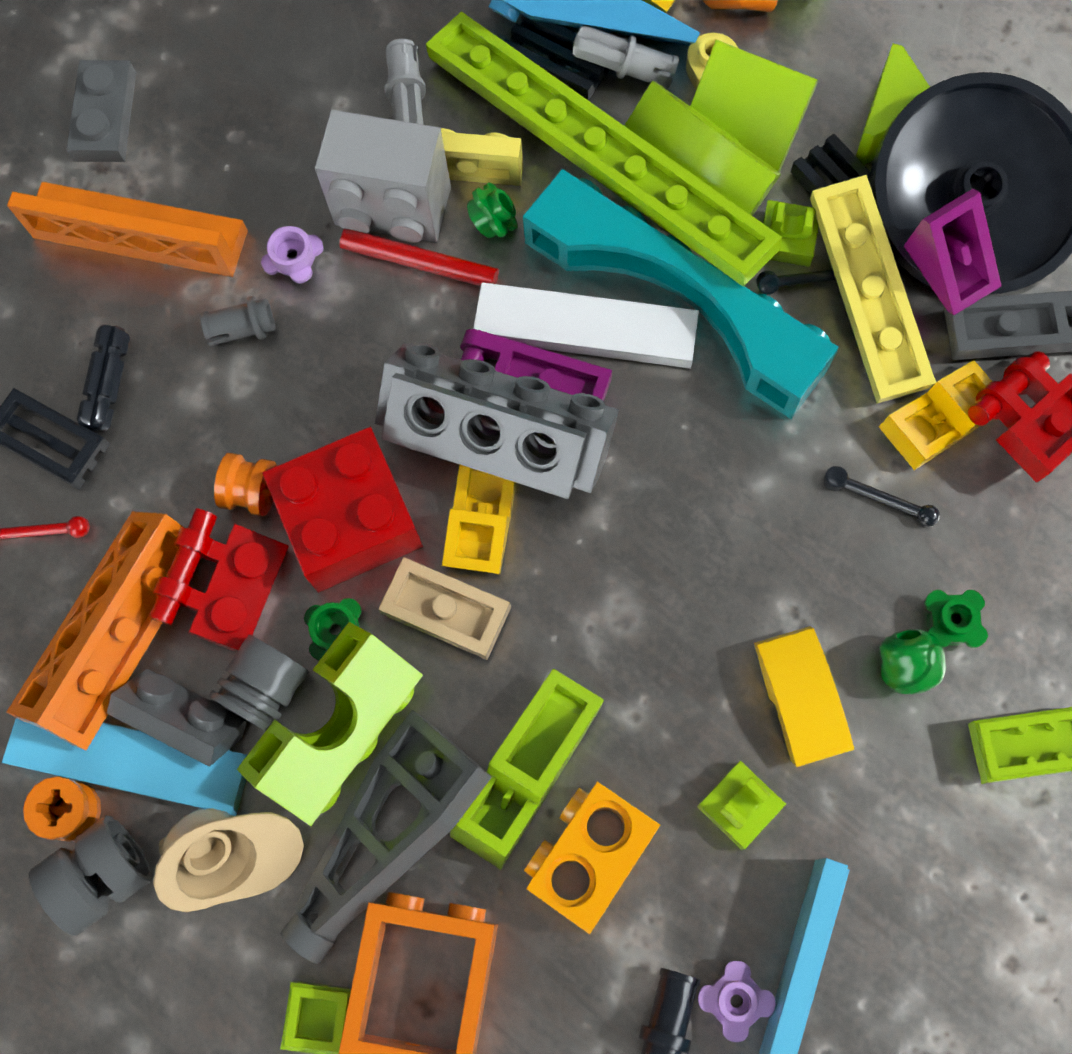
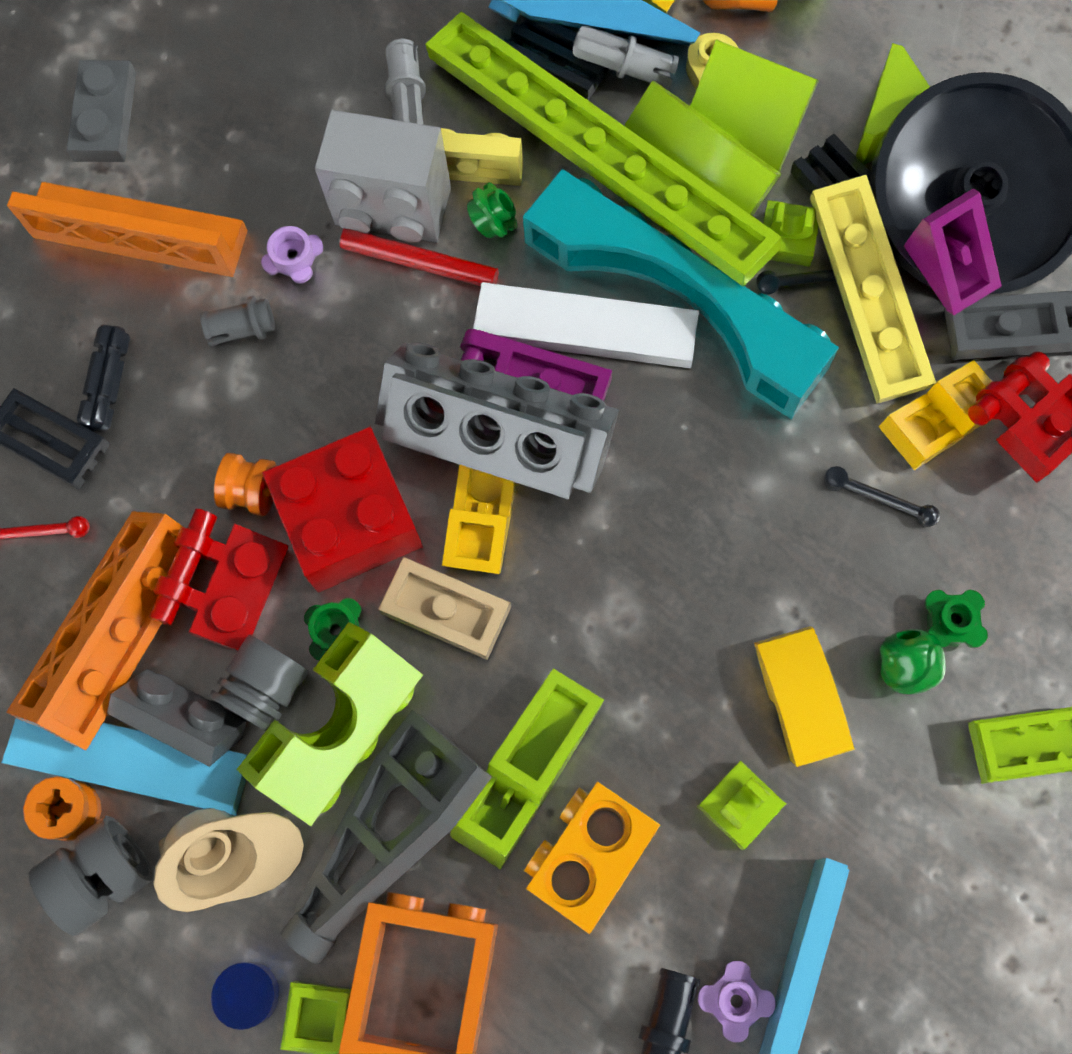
none -> clear blue tile [211,962,279,1030]

